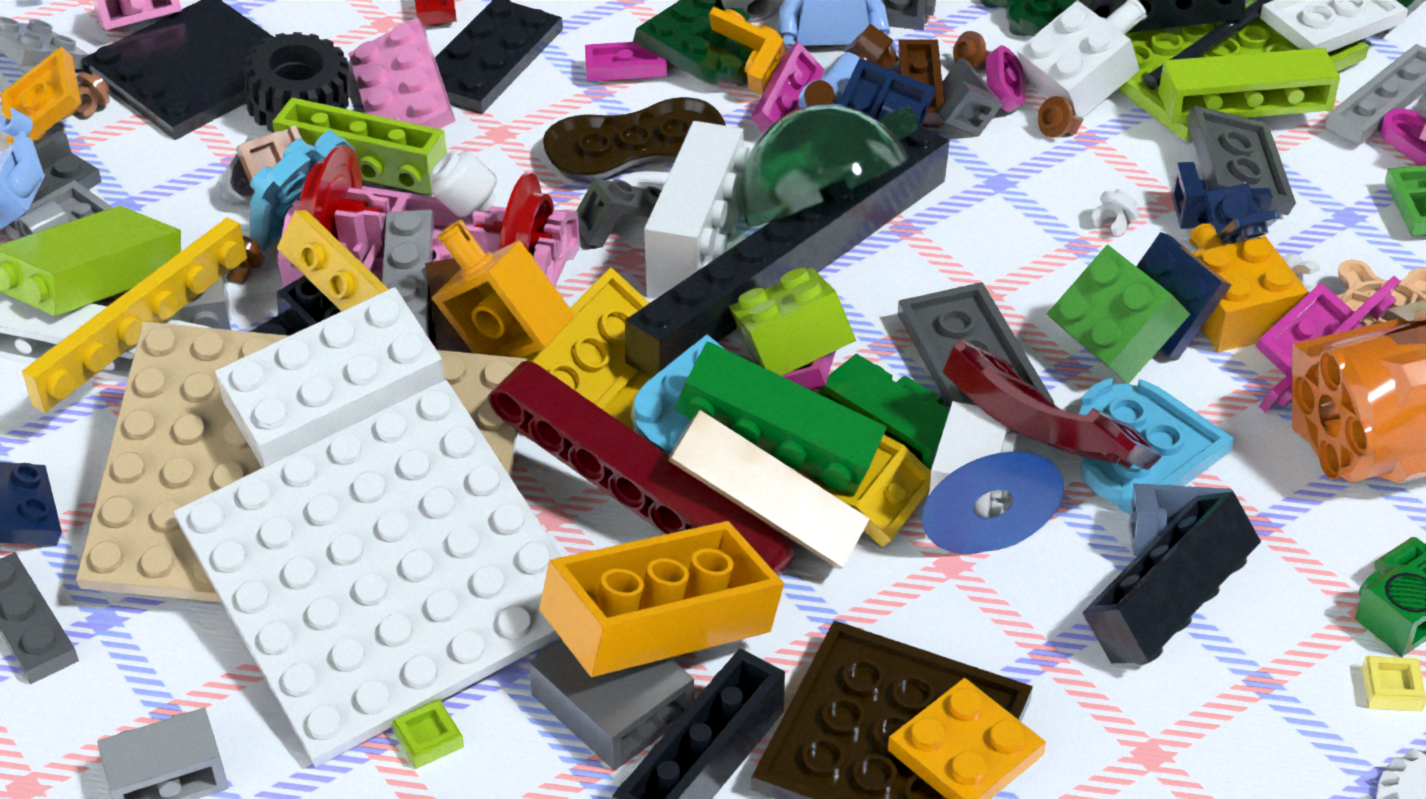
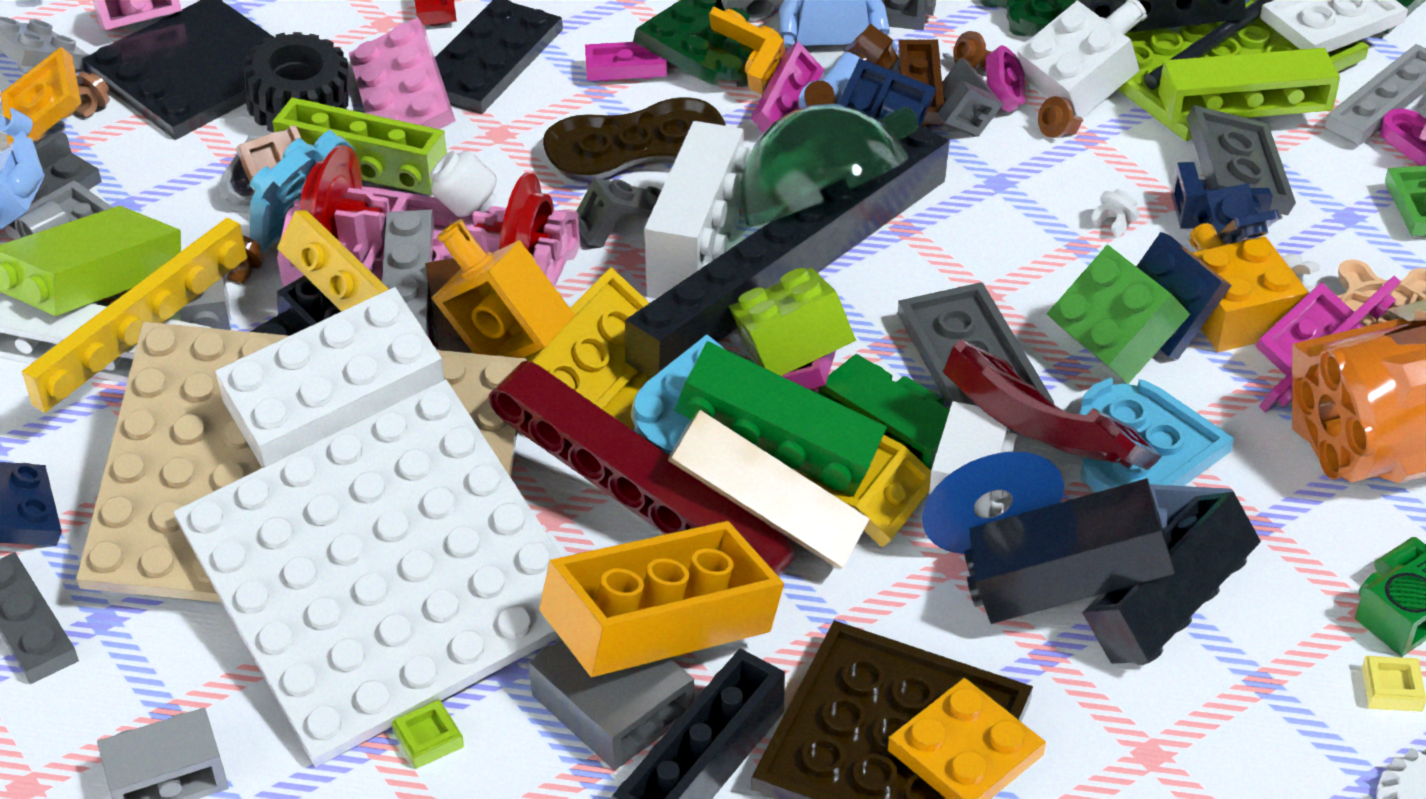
none -> black brick [964,478,1175,624]

